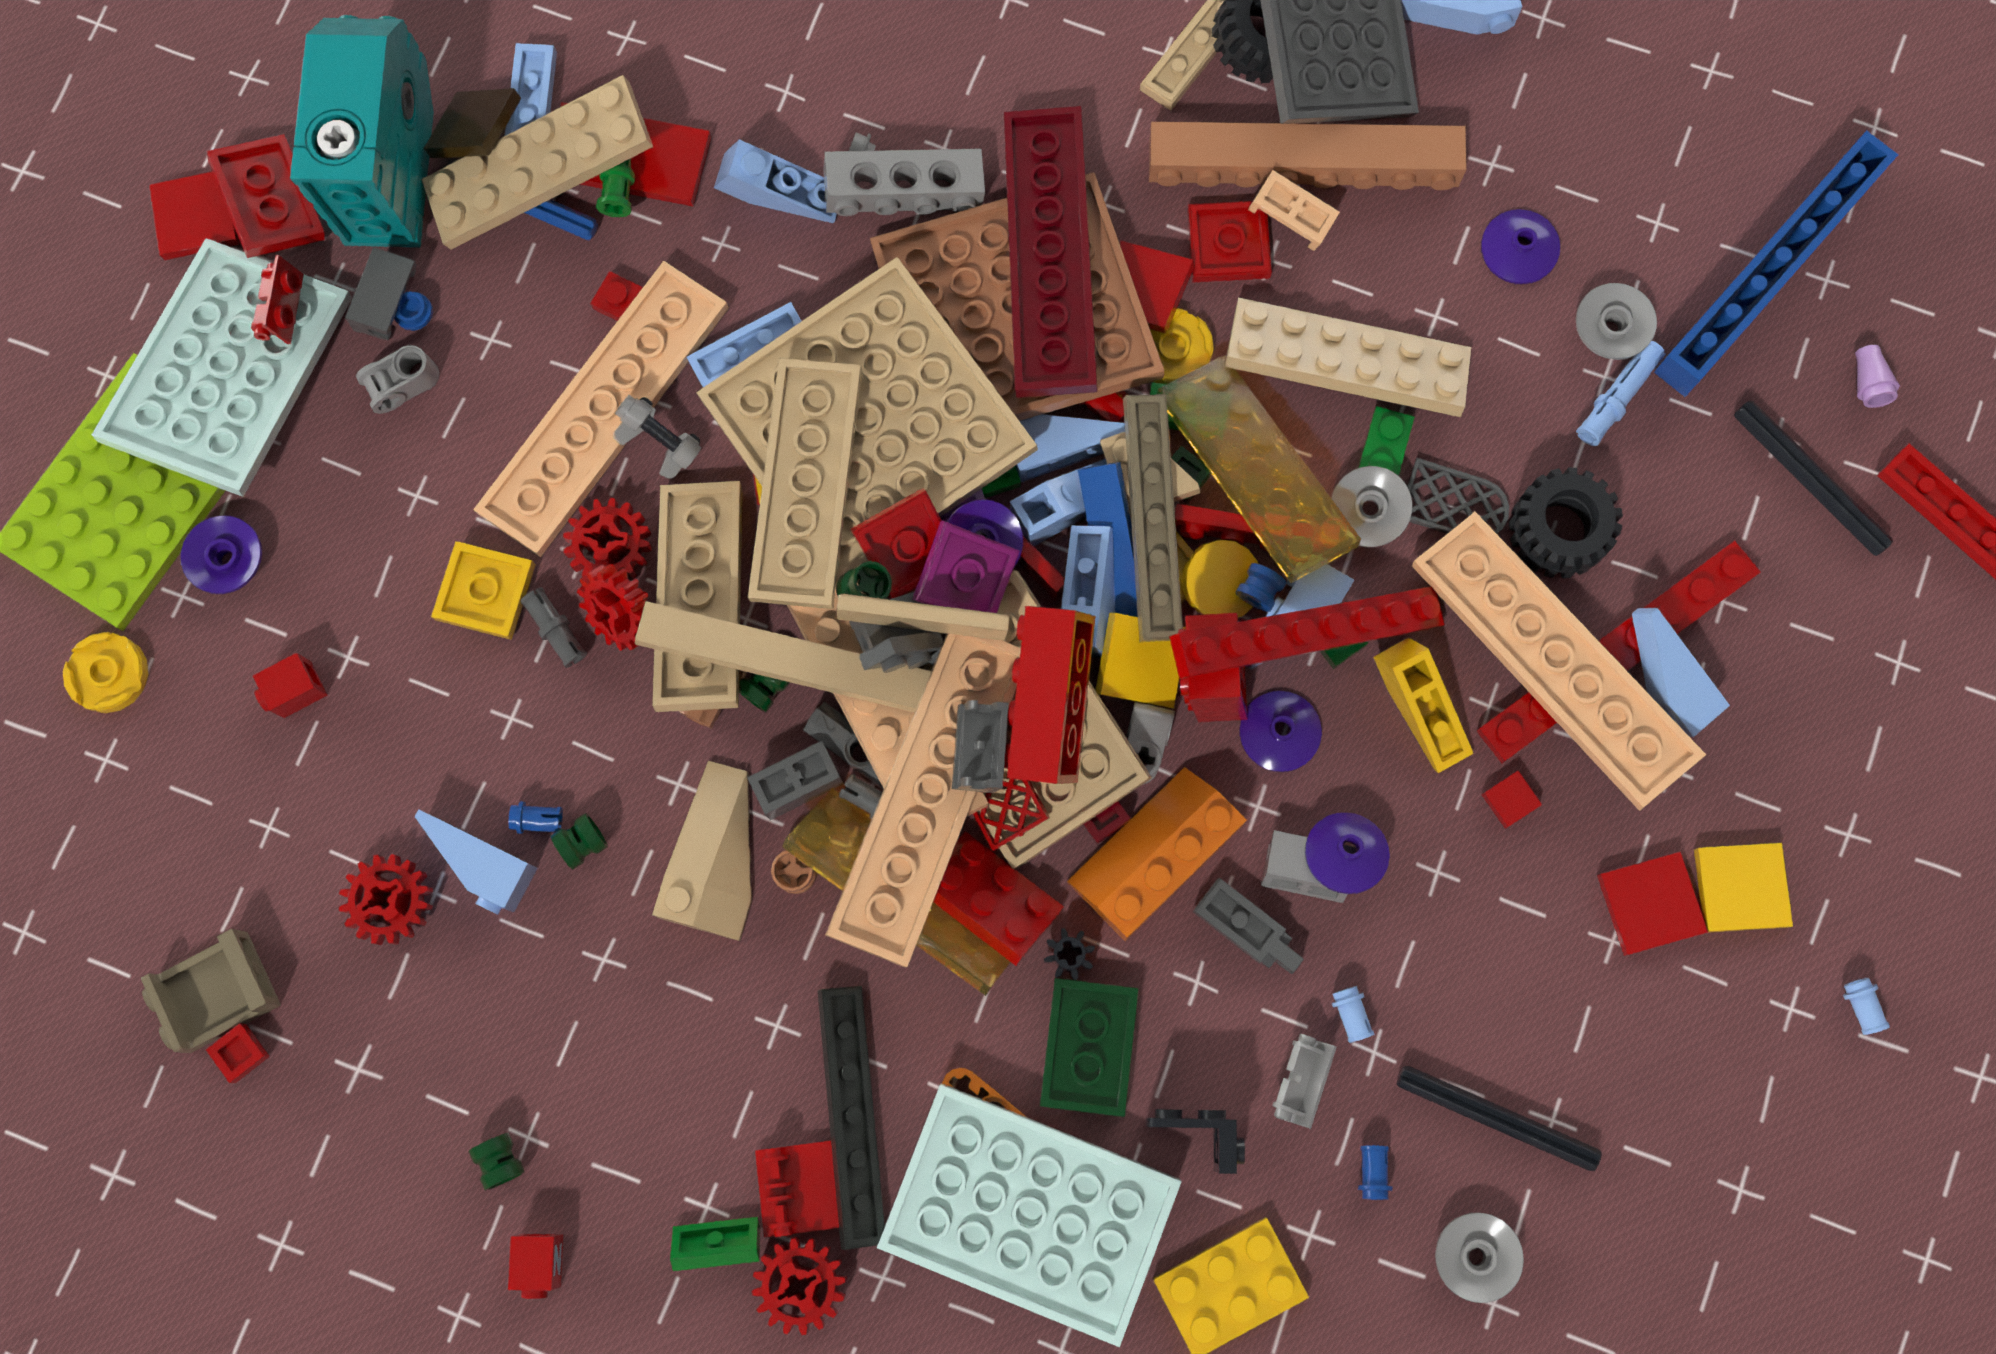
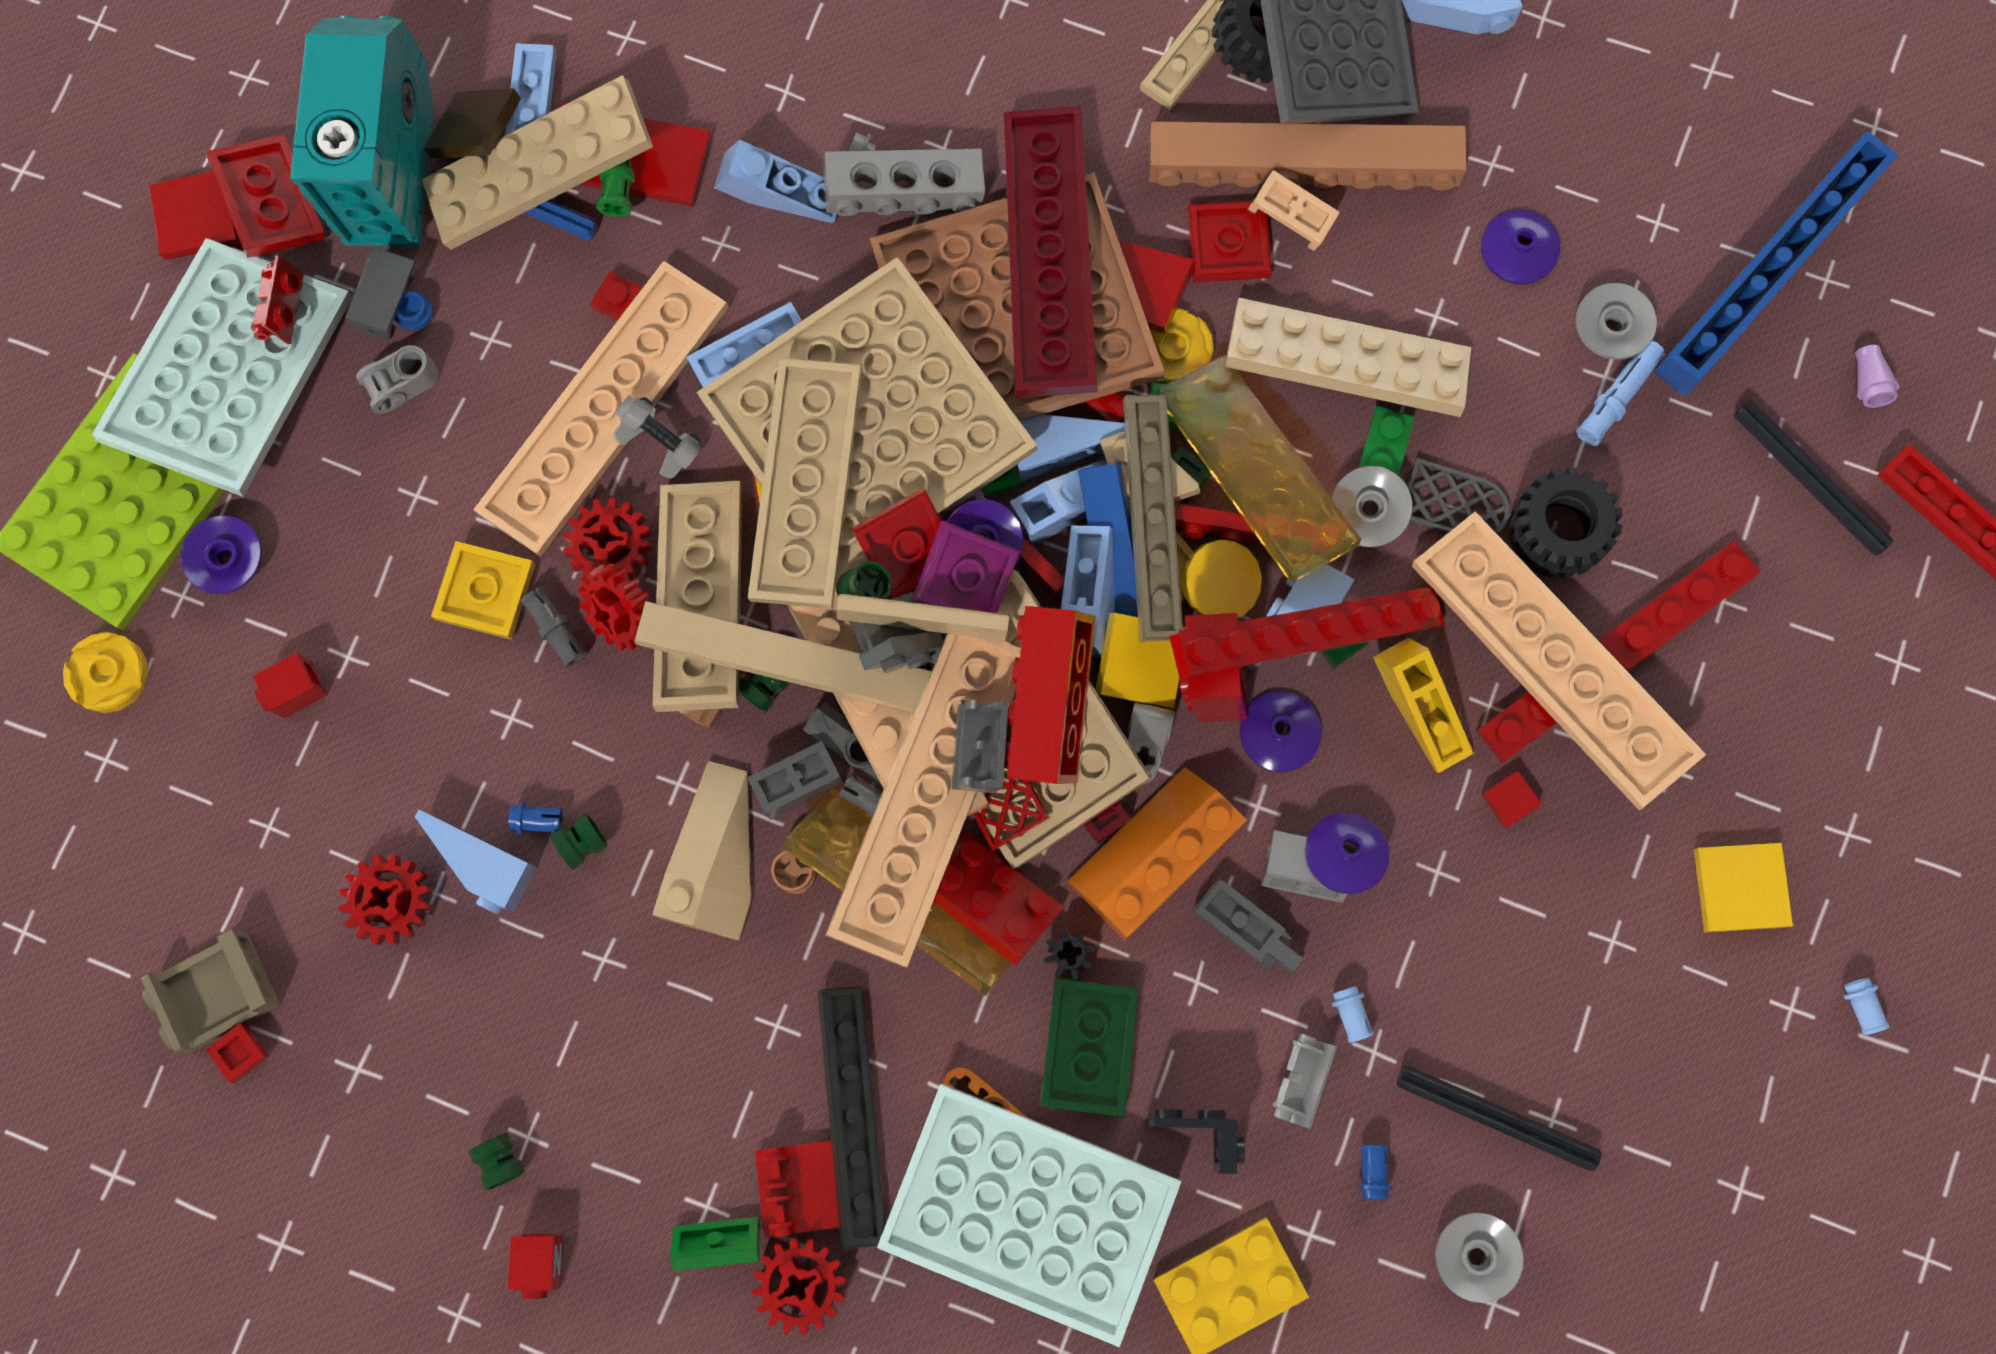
blue wheel [1235,563,1287,612] -> none
red tile [1597,852,1708,956] -> none
light blue slope [1632,608,1730,737] -> none

